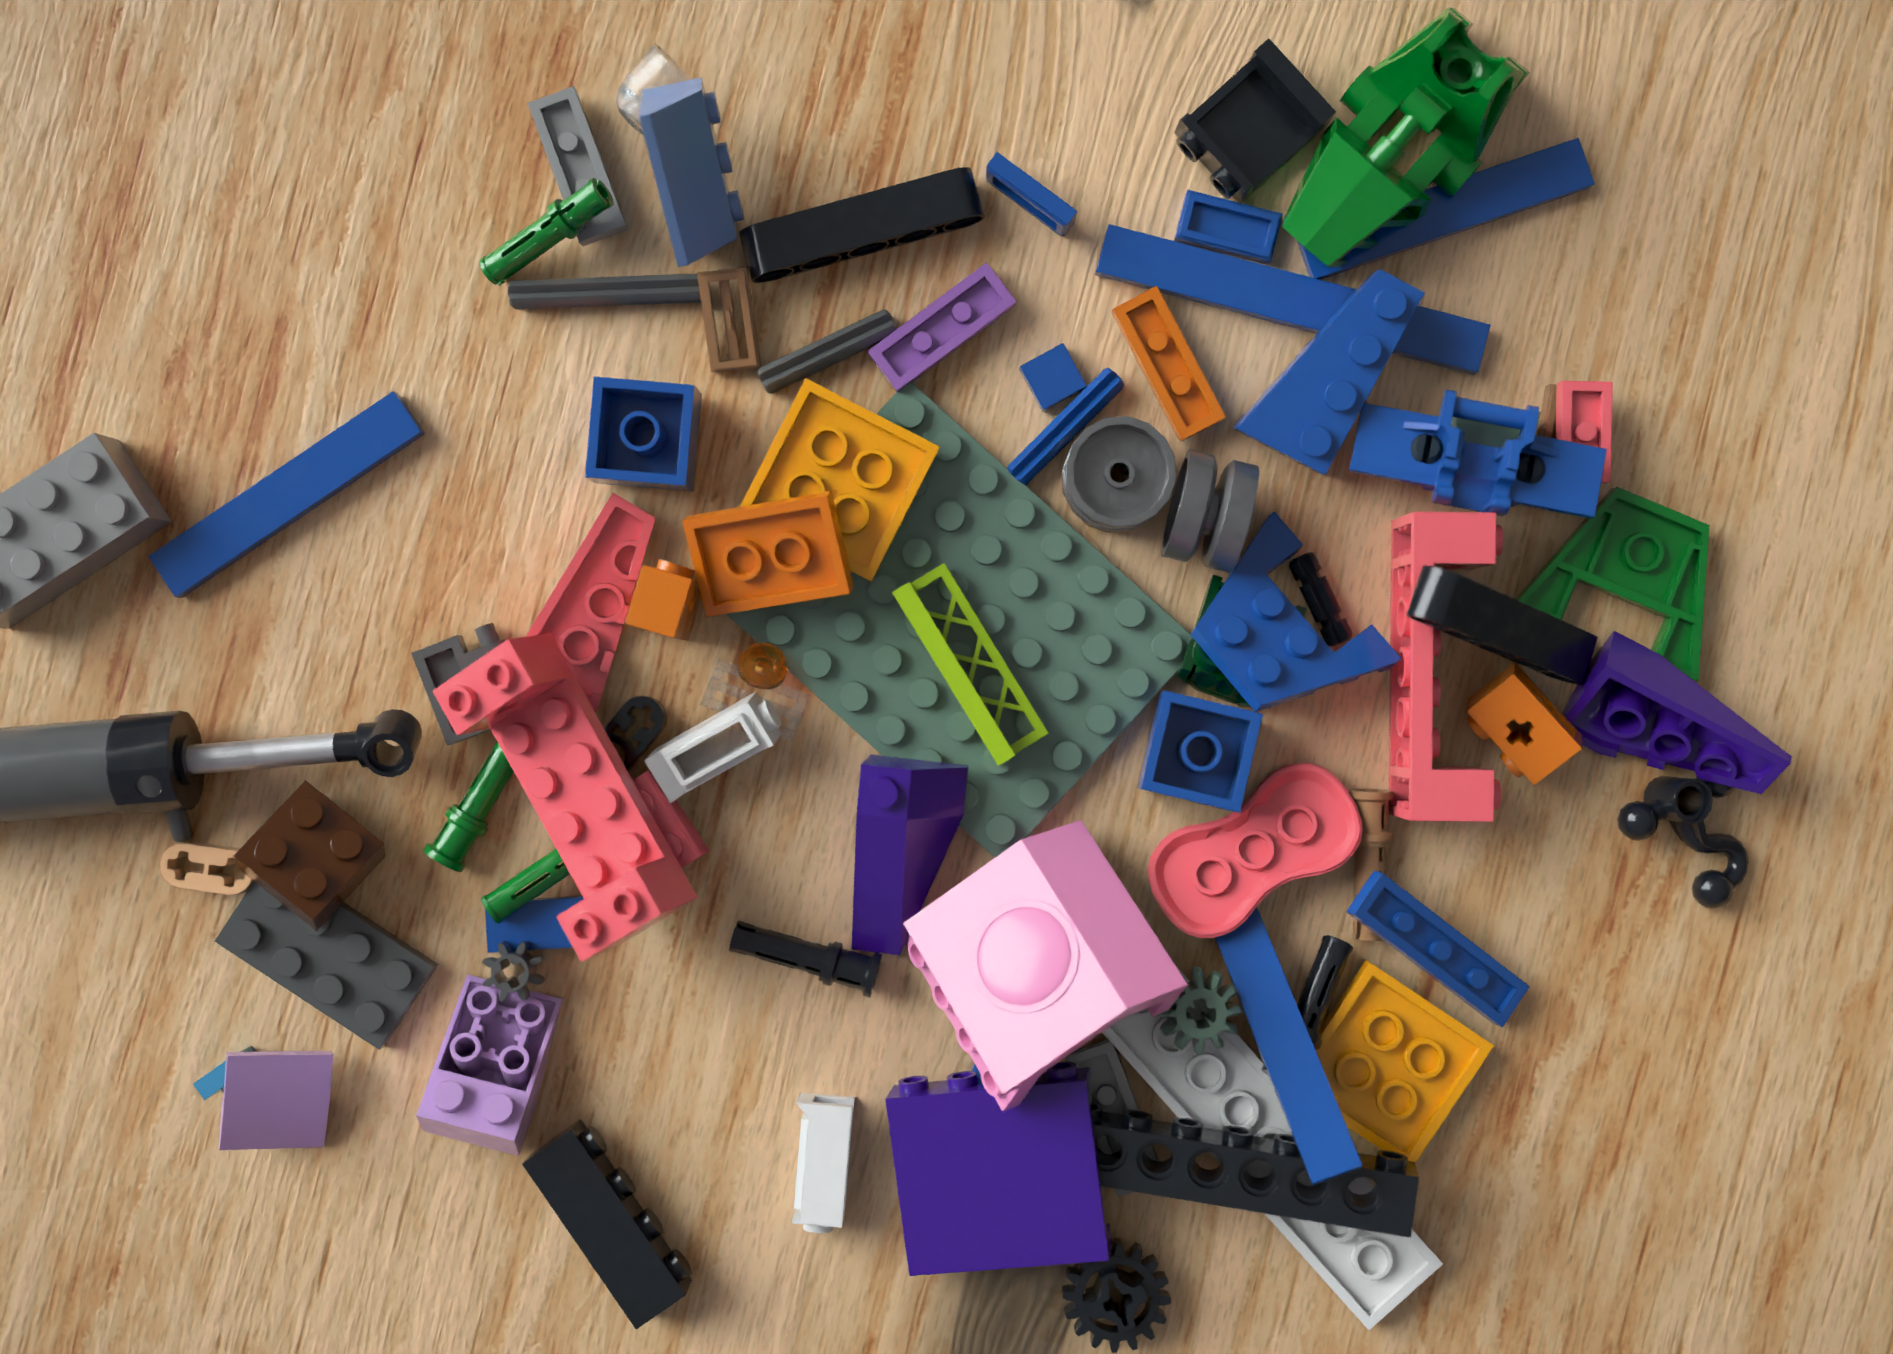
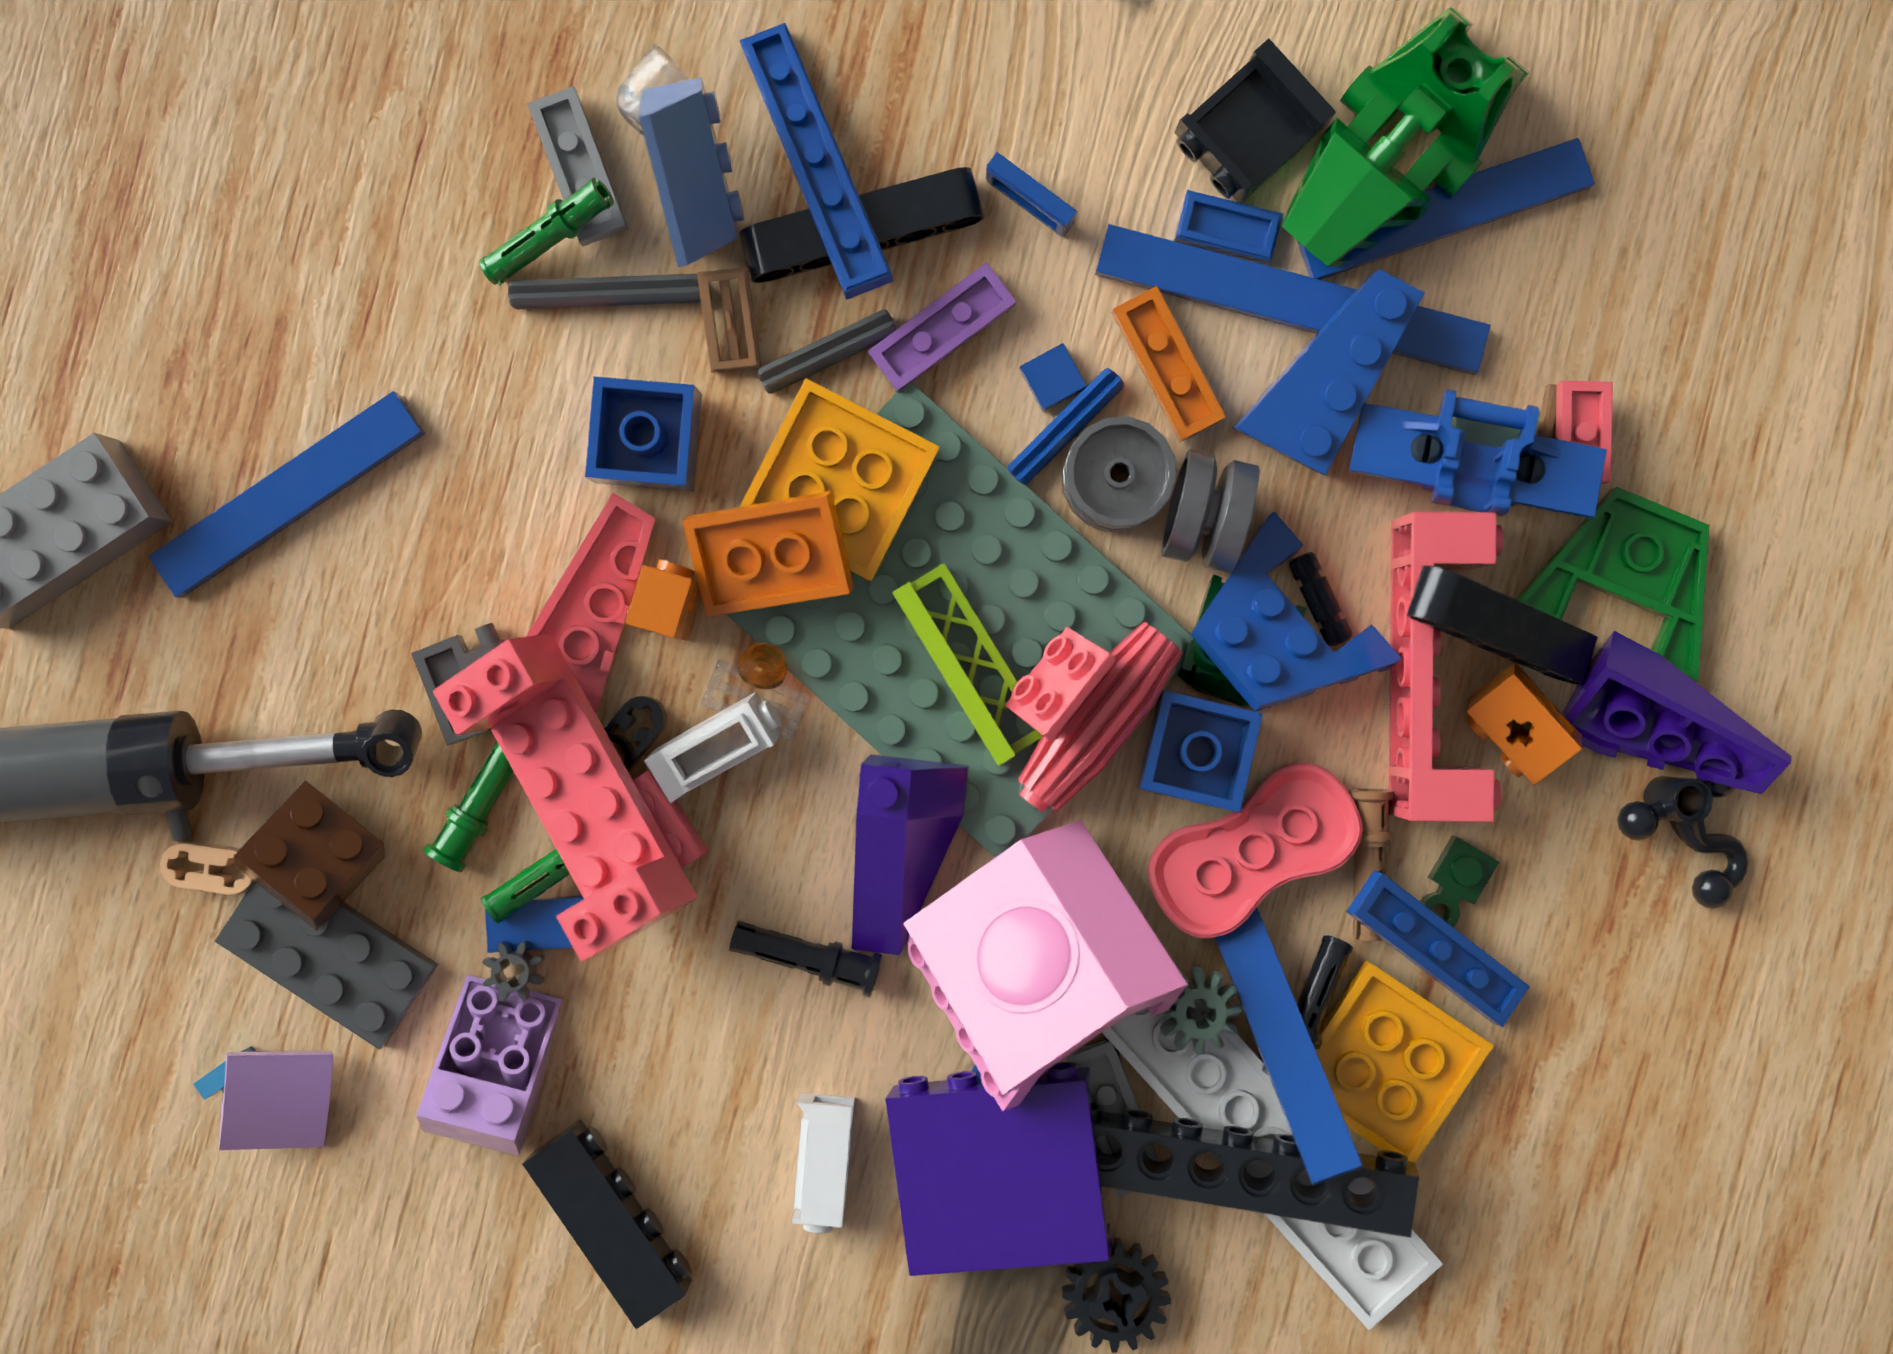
none -> blue tile [739,23,893,300]
none -> coral plate [1005,622,1183,813]
none -> dark green plate [1420,835,1499,927]

